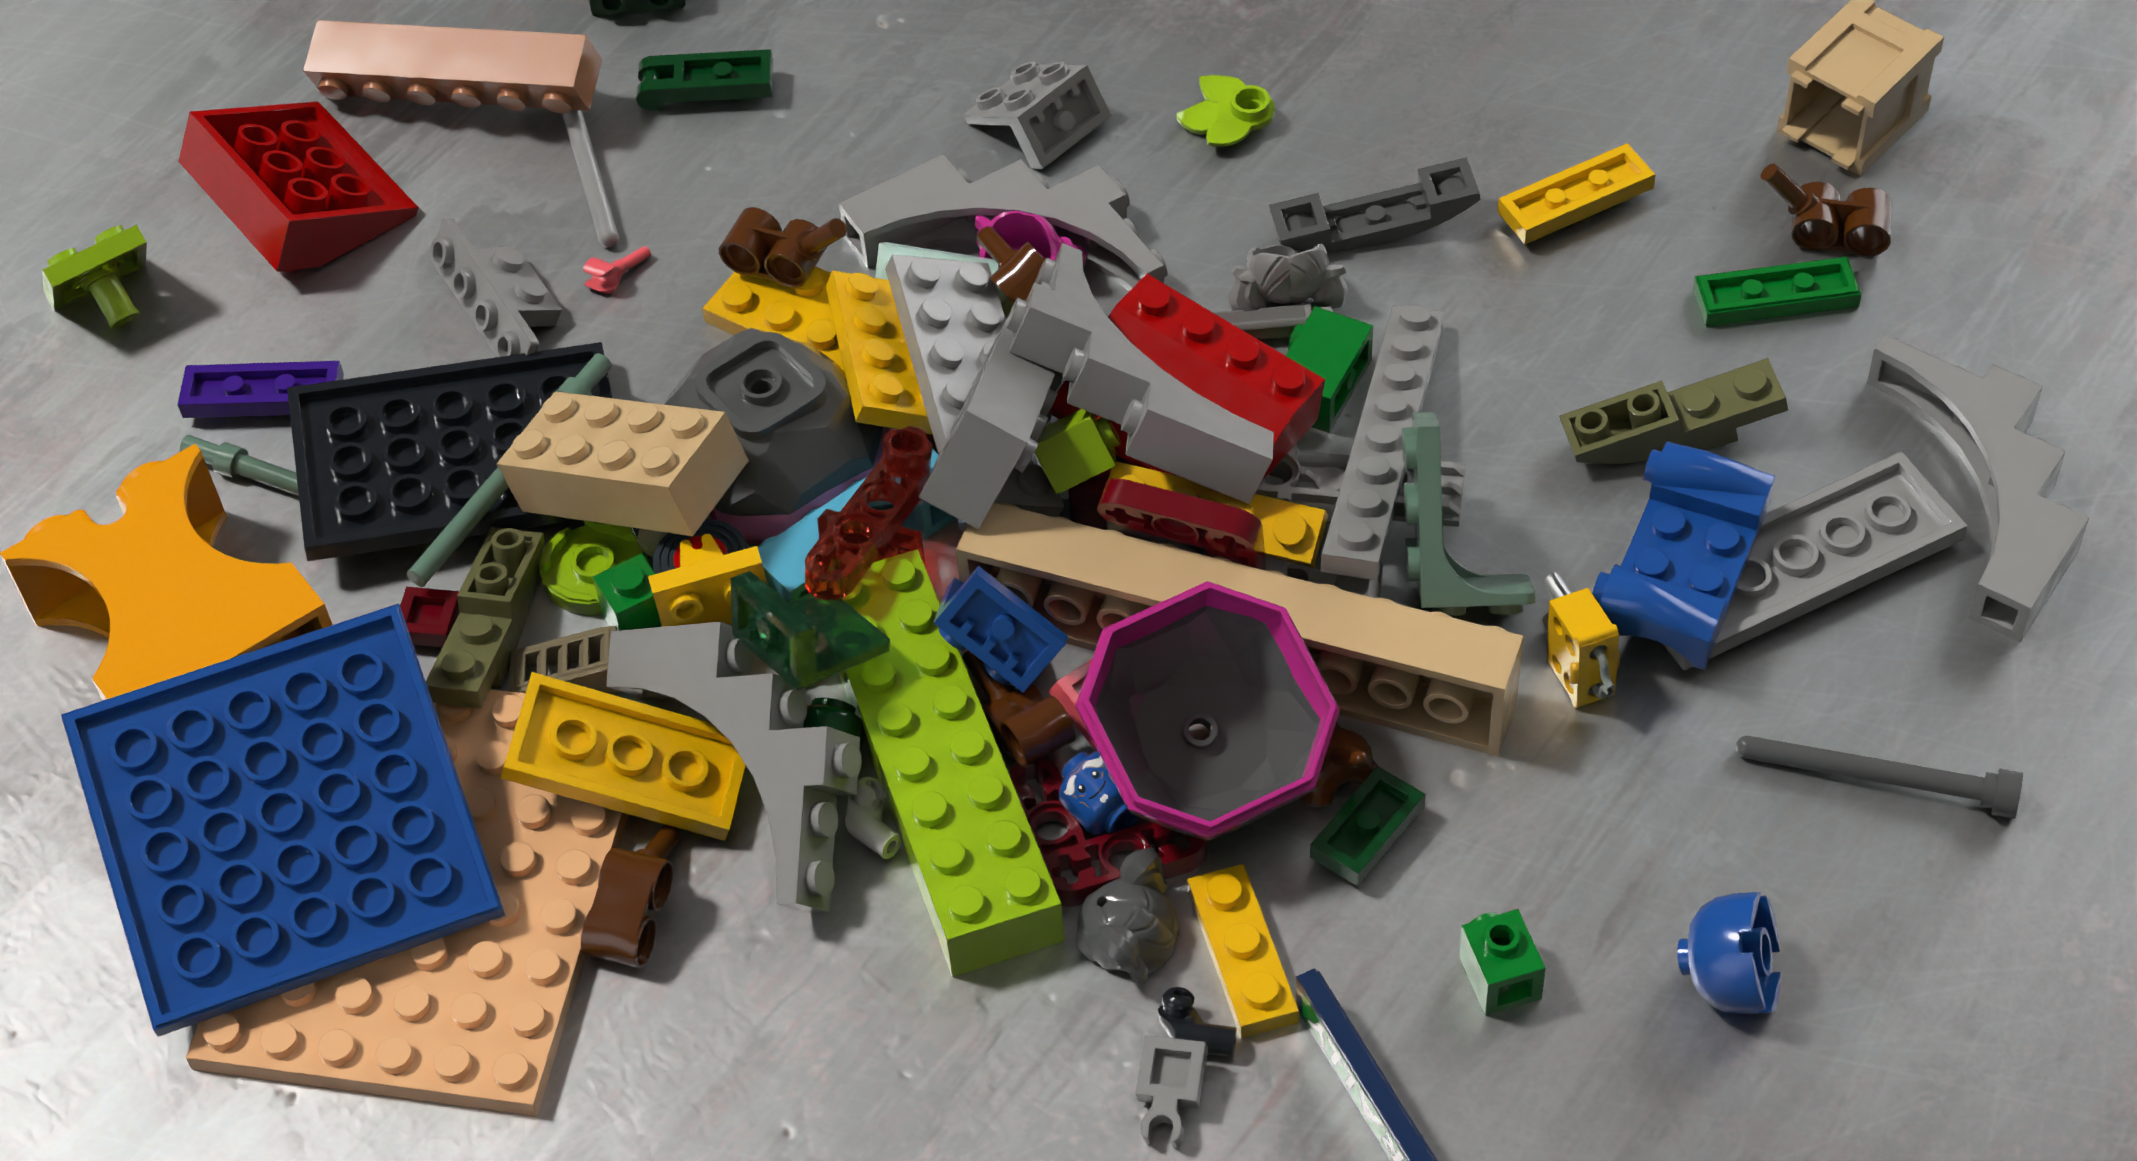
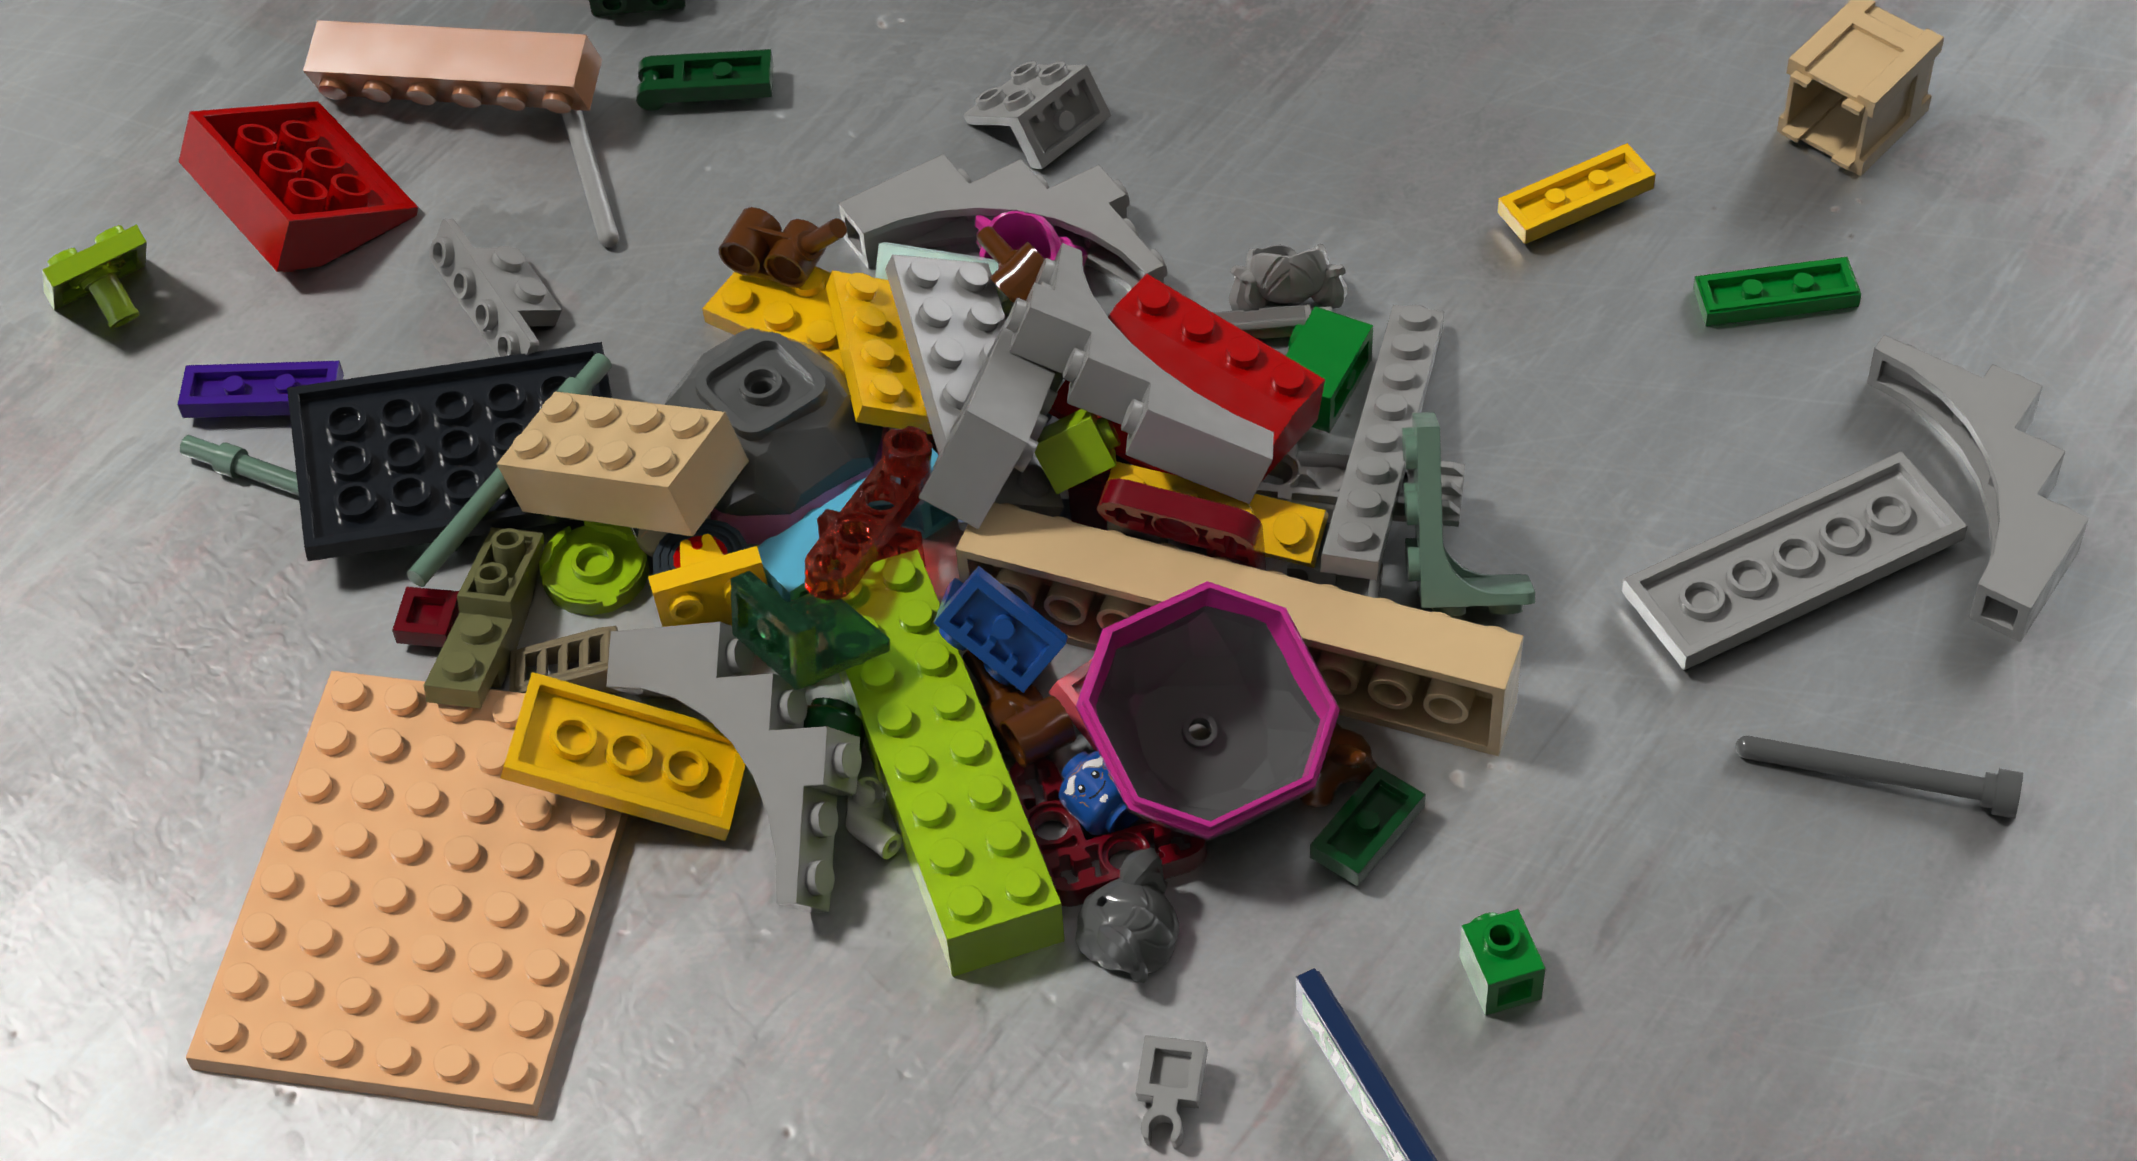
light orange brick [0,444,333,701] -> none
blue tile [61,603,505,1037] -> none
reddish brown beam [581,824,681,968] -> none
coral hand [583,246,651,294] -> none
green brick [592,553,662,631] -> none
black arm [1158,987,1237,1058] -> none
lime plate [1176,75,1275,147] -> none
yellow plate [1187,864,1299,1039] -> none
dark grey slope [1269,157,1480,252] -> none
yellow piece [1542,573,1620,708] -> none
olive slope [1559,358,1788,464] -> none
blue piece [1592,442,1775,670] -> none
blue cylinder [1677,892,1781,1014] -> none
reddish brown beam [1760,163,1892,256] -> none

